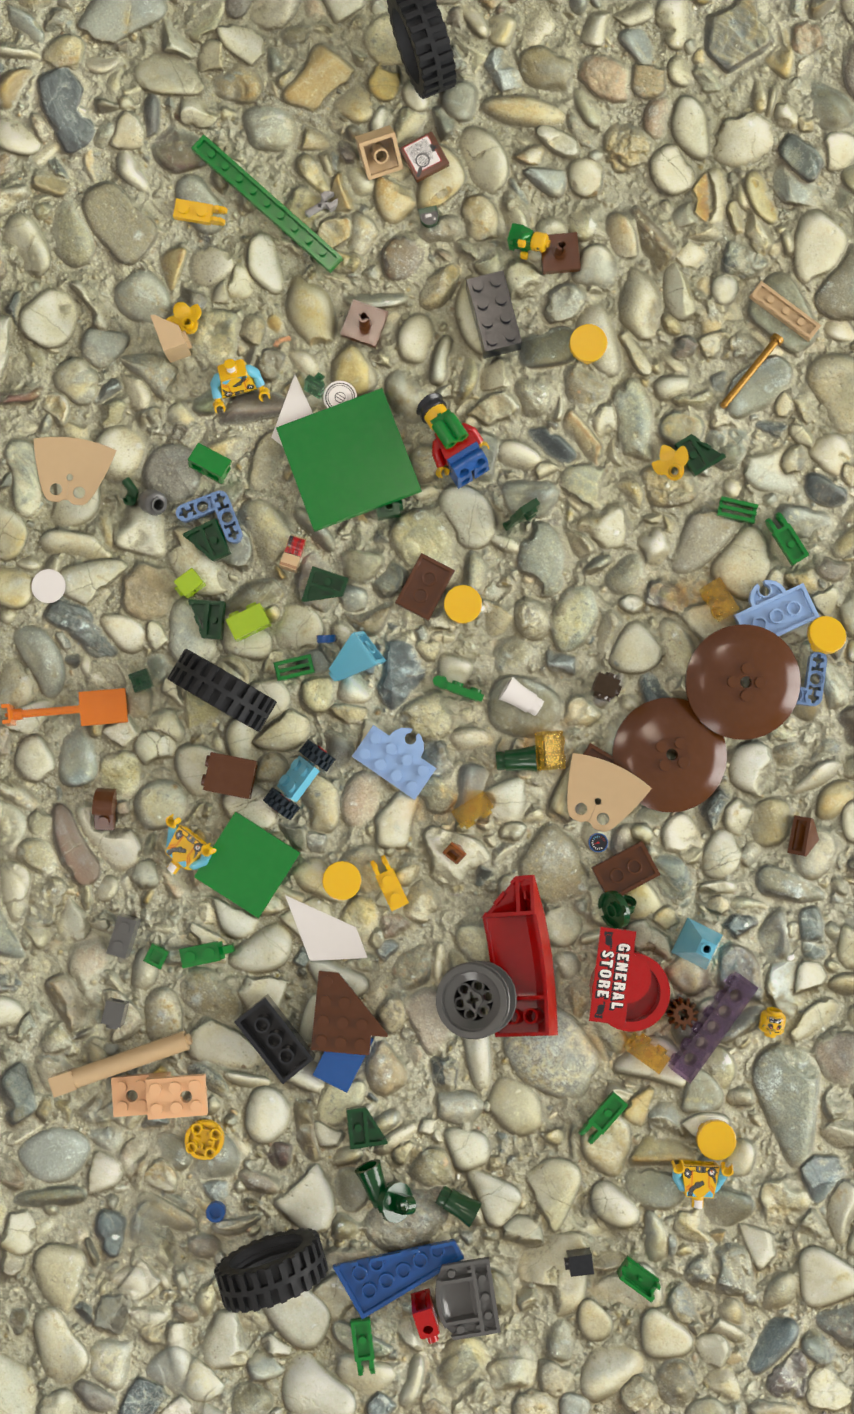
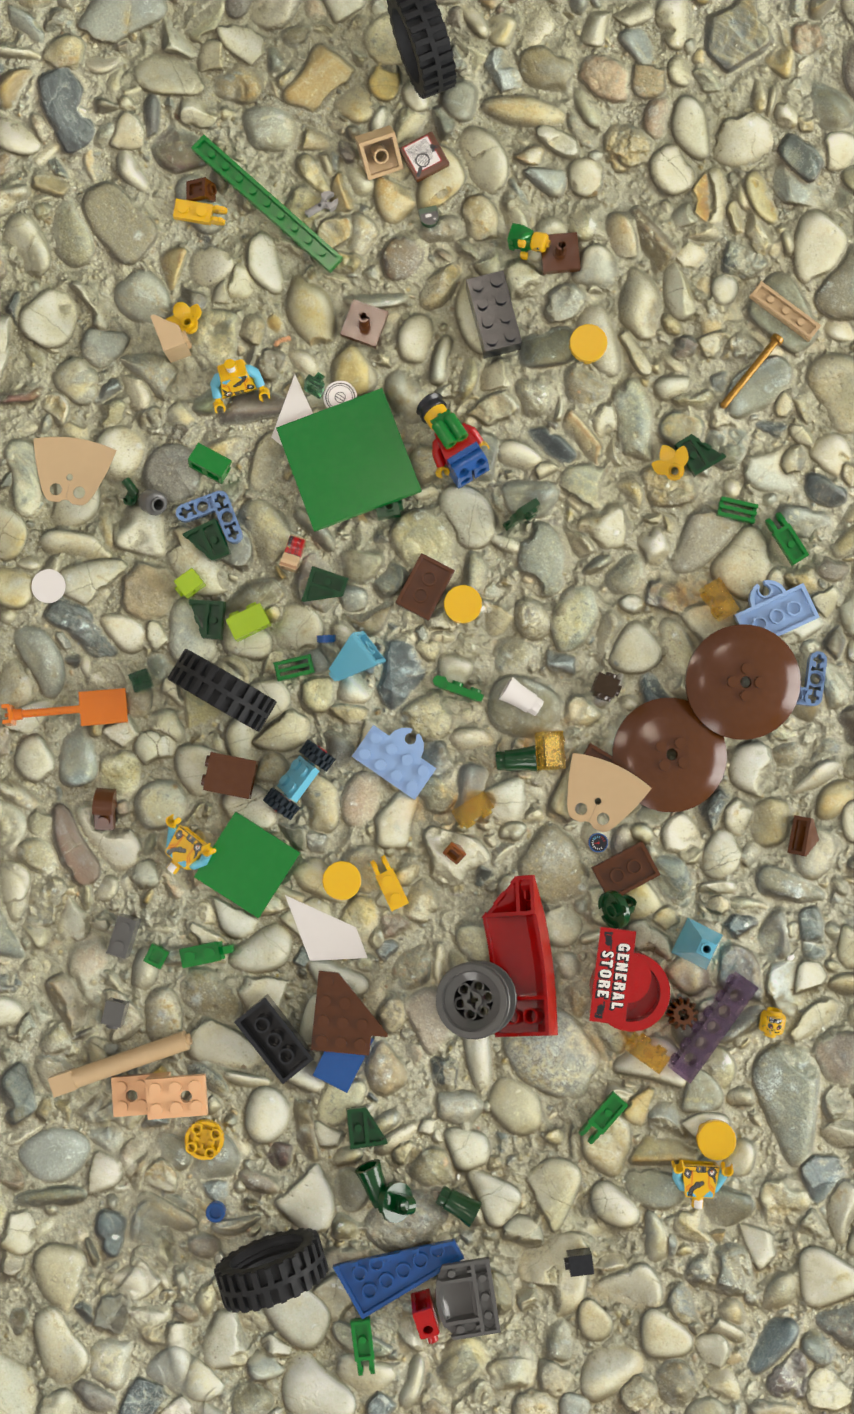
green hinge [616,1255,661,1303] -> none
yellow tile [807,616,846,654] -> none
none -> reddish brown bracket [186,177,217,203]

